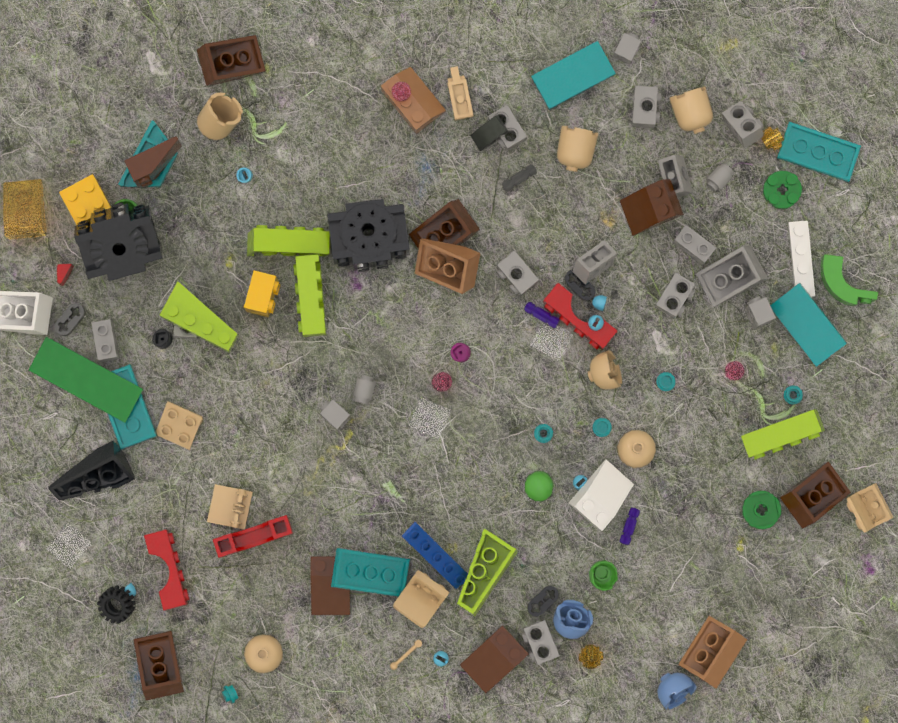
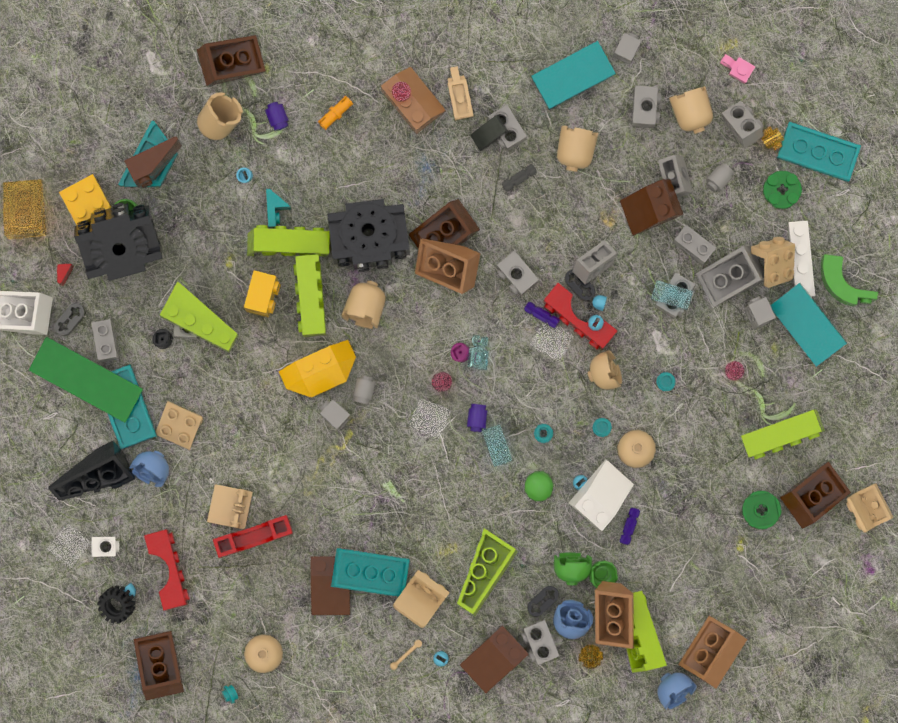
blue slope [402,522,468,589] -> none
teal plate [783,385,803,405] -> none
none -> white brick [91,537,119,557]
none -> medium blue cylinder [129,451,169,487]
none -> dark purple brick [265,102,289,131]
none -> teal slope [266,189,291,229]
none -> yellow wedge [278,340,356,398]
none -> light orange pin [318,96,353,130]
none -> tan cylinder [341,281,386,329]
none -> clear light blue plate [467,335,489,370]
none -> dark purple brick [467,404,488,432]
none -> clear light blue plate [482,424,513,467]
none -> bright green cylinder [554,552,592,585]
none -> medium nougat slope [595,581,634,649]
none -> lime wedge [626,591,667,673]
none -> clear light blue plate [651,280,693,310]
none -> bright pink plate [720,54,755,84]
none -> tan bracket [751,237,795,288]

